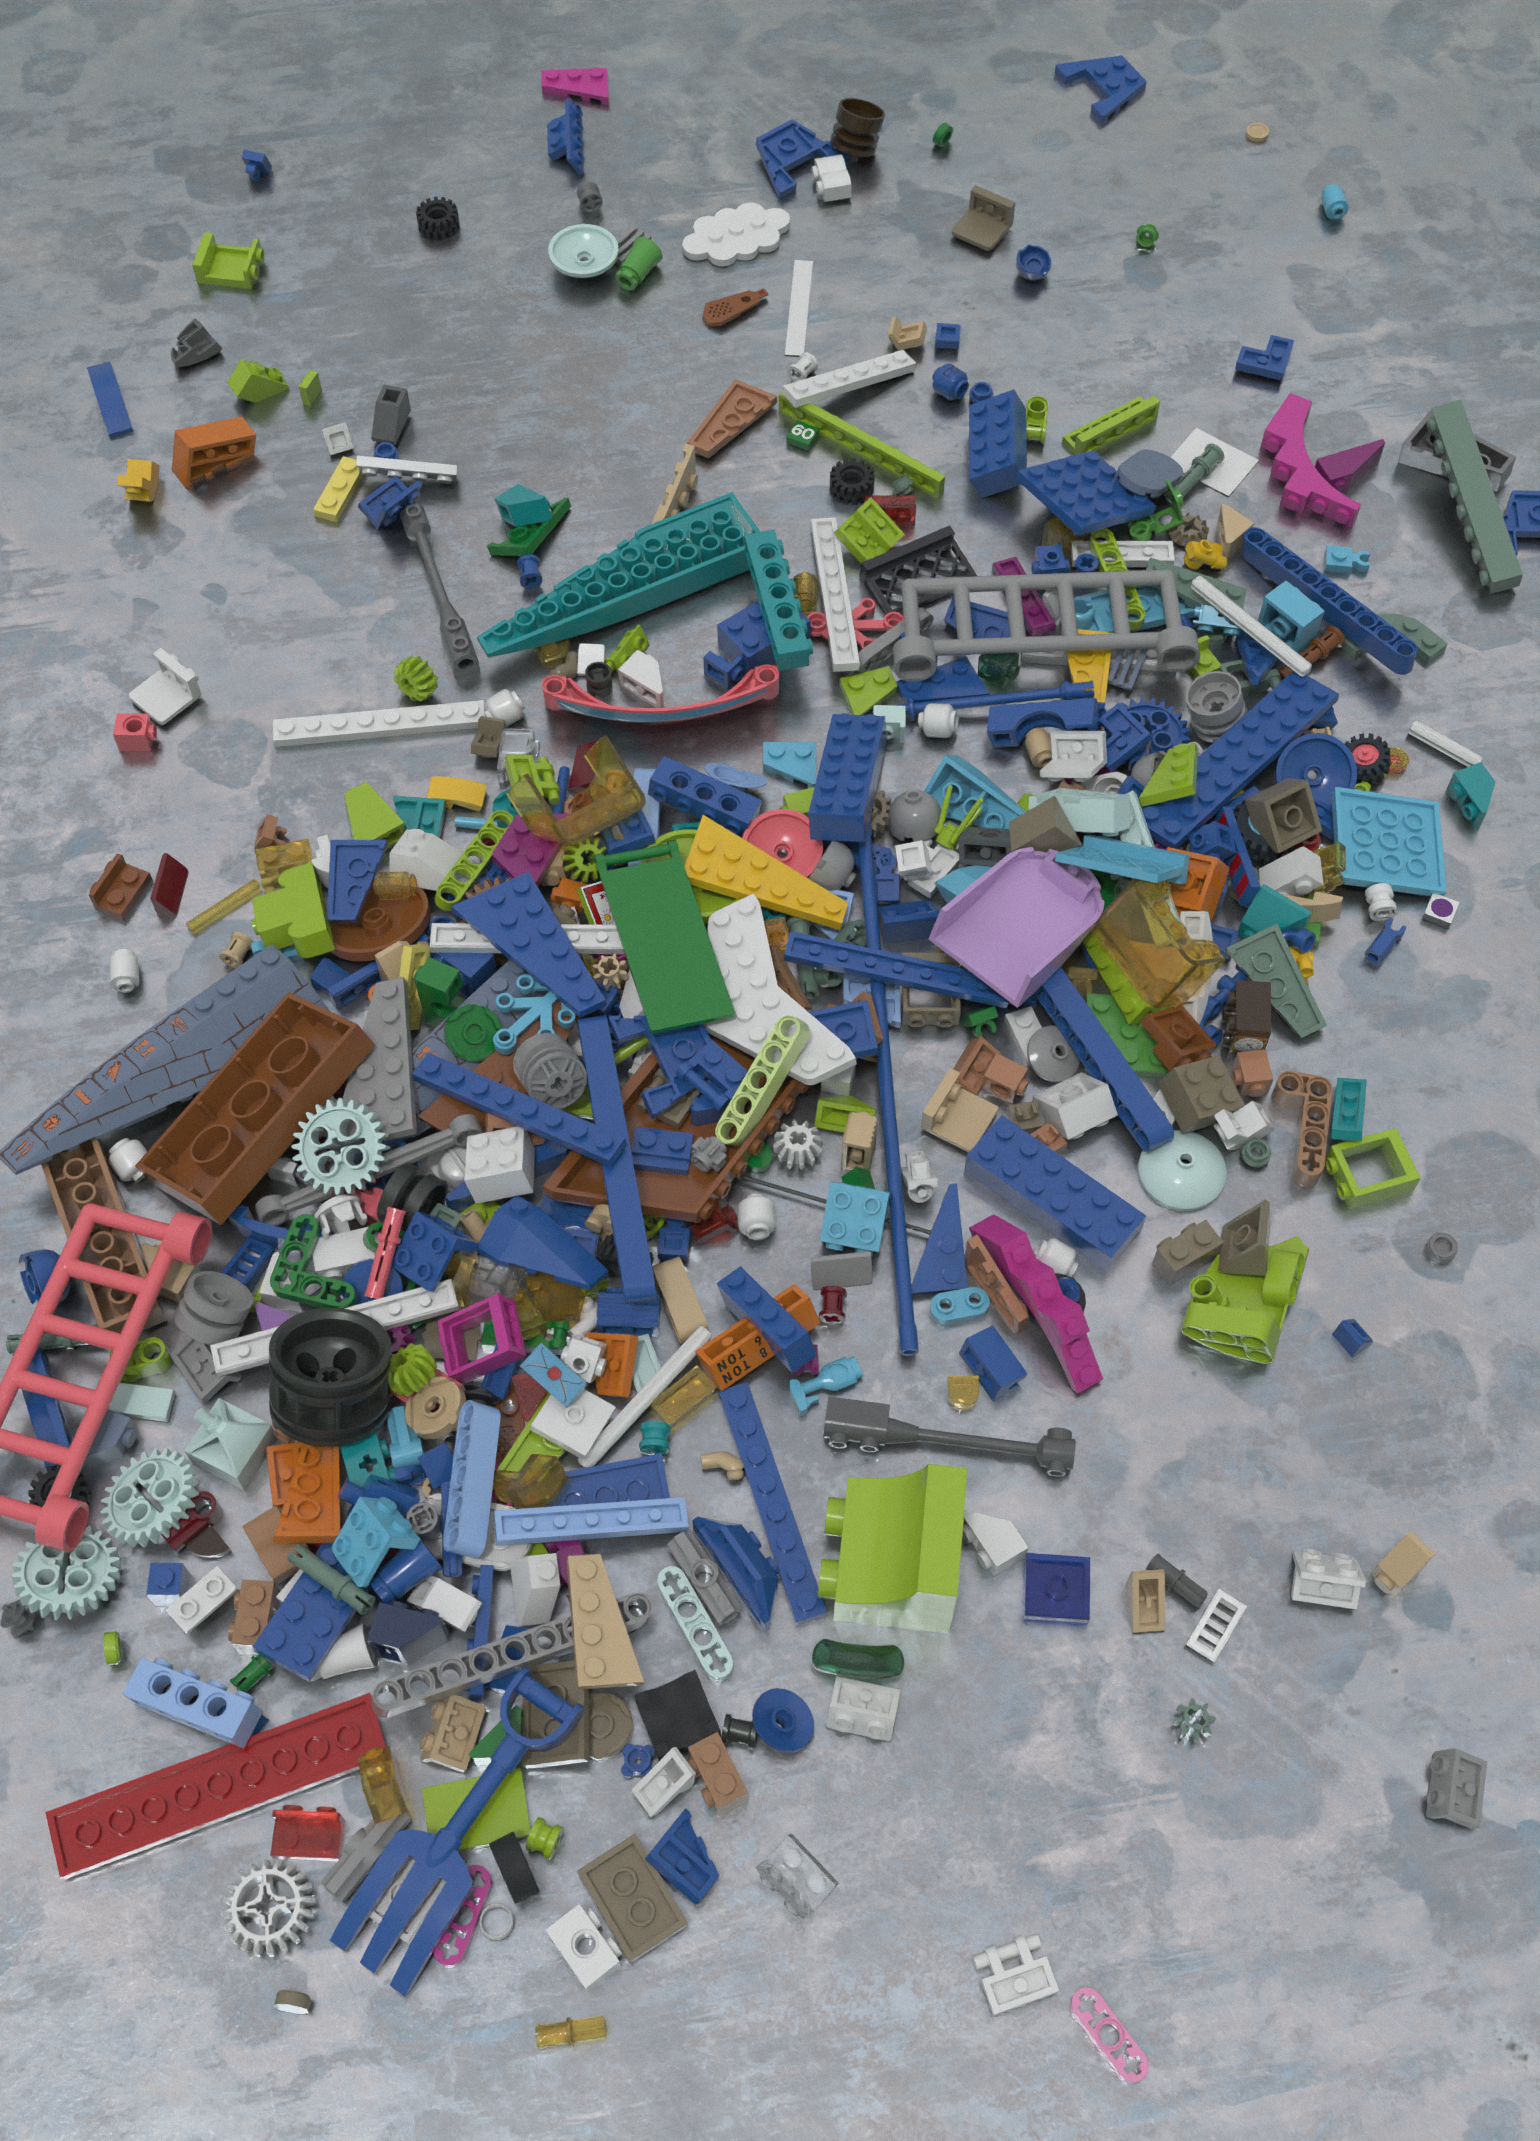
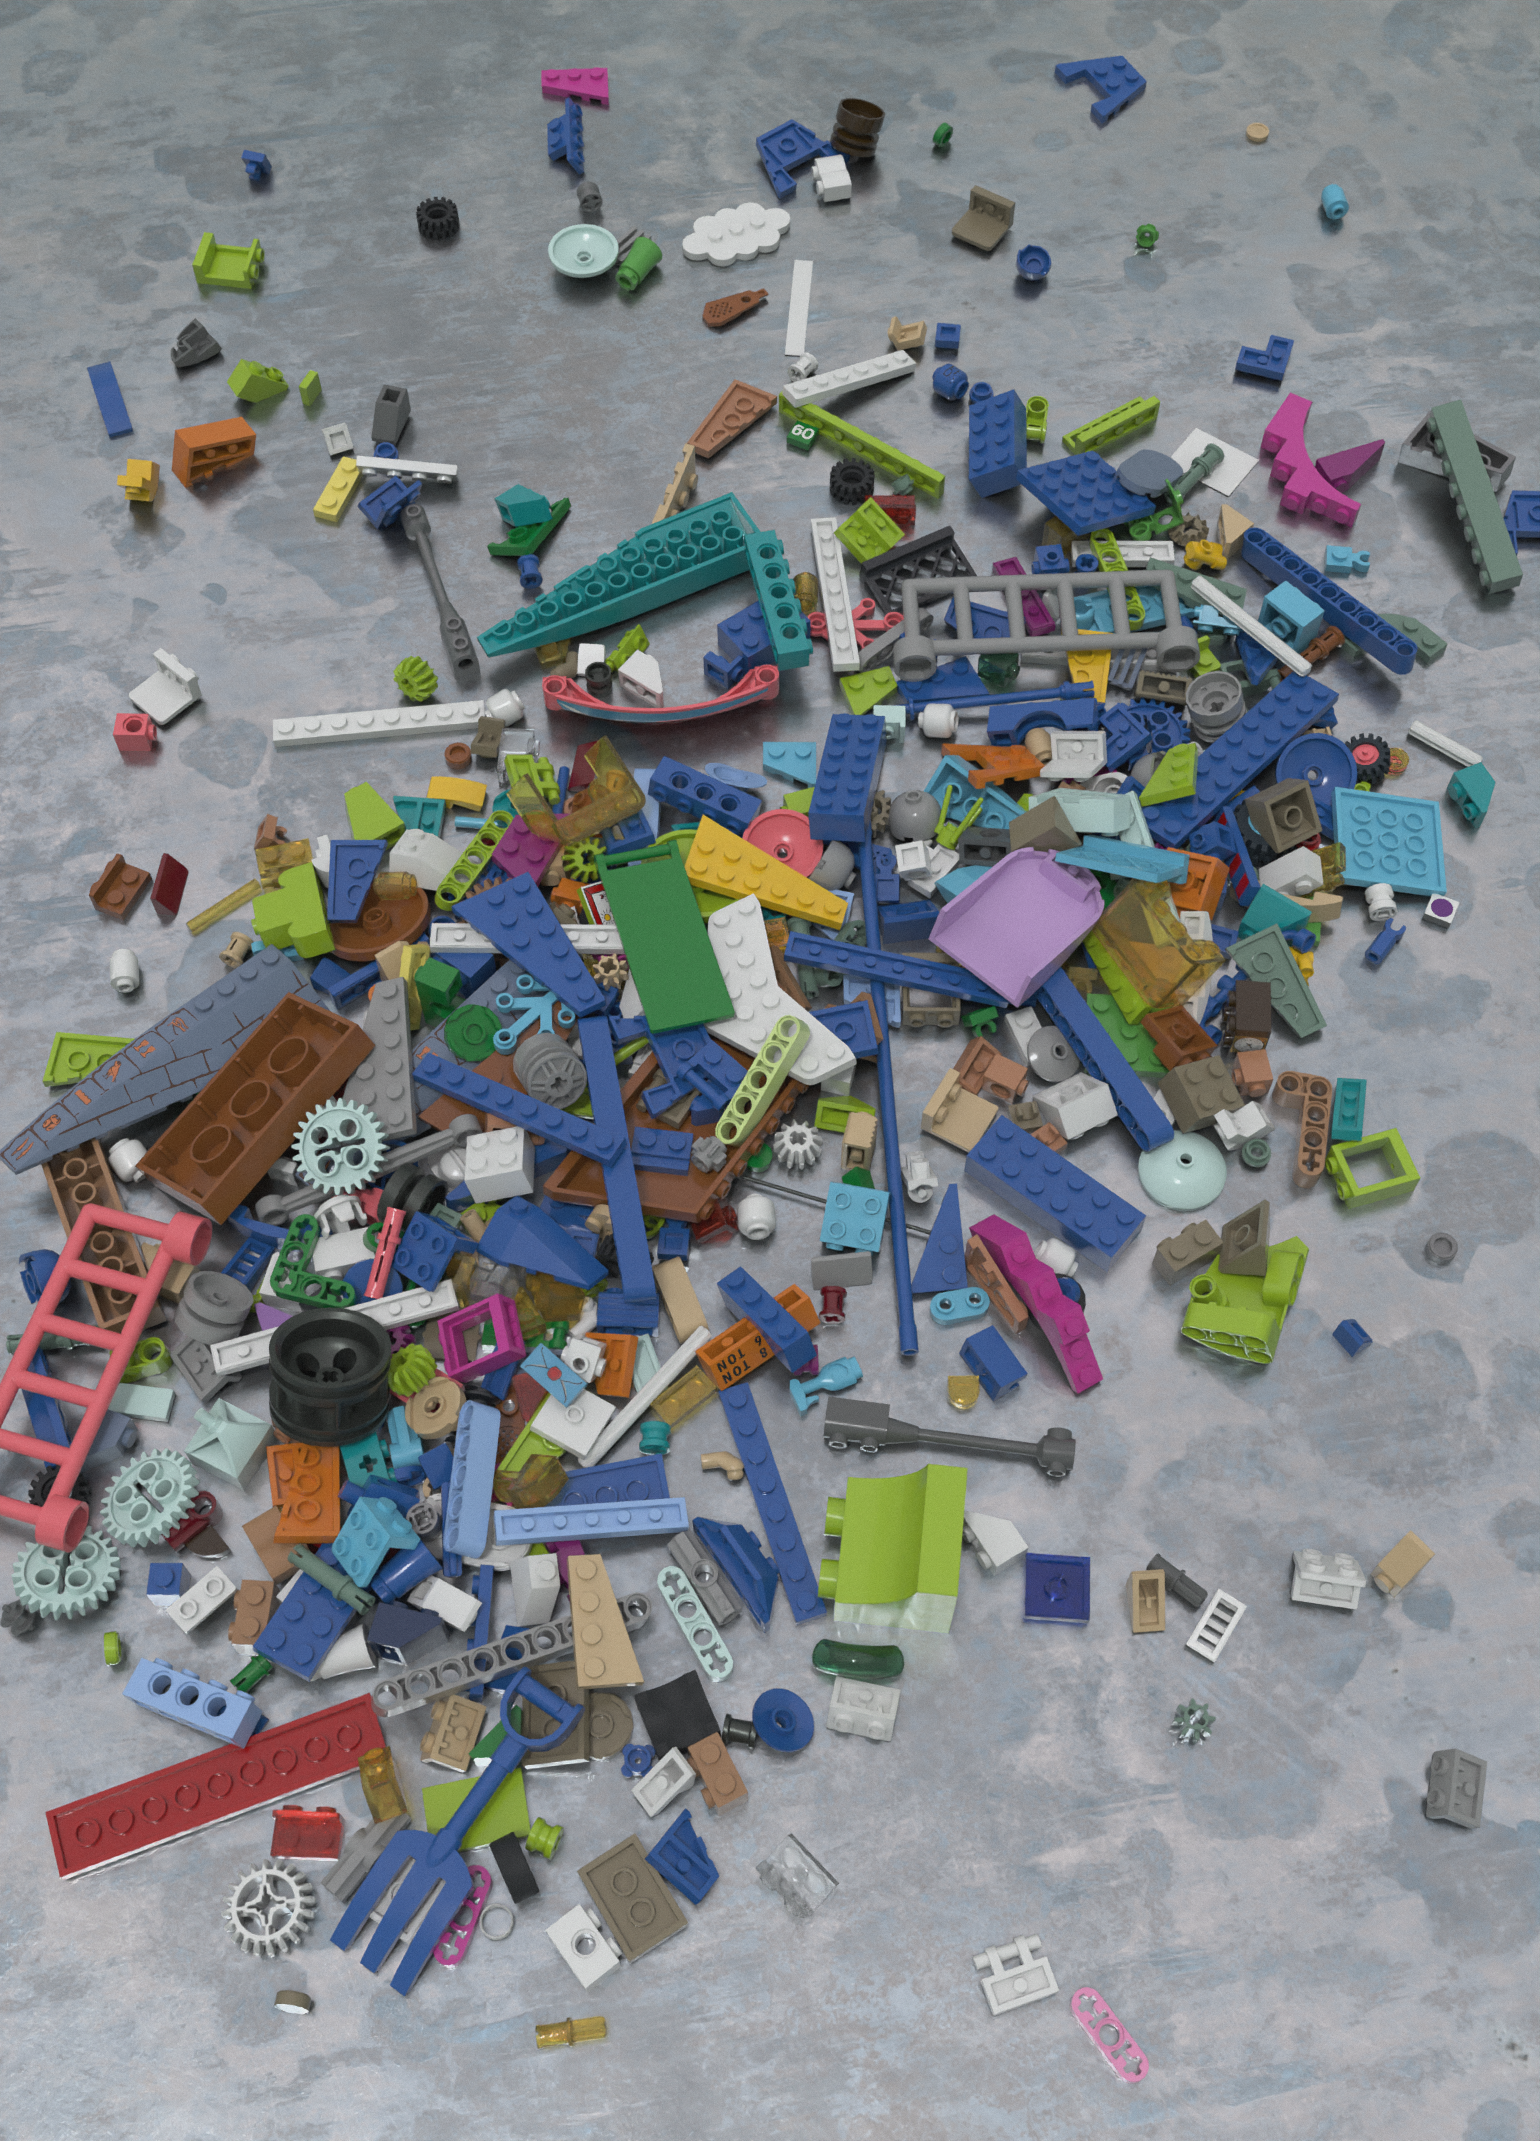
none -> lime wing [42,1032,134,1087]
none -> dark orange tile [444,742,472,770]
none -> orange wing [941,743,1045,789]
none -> dark tan brick [1134,670,1192,705]

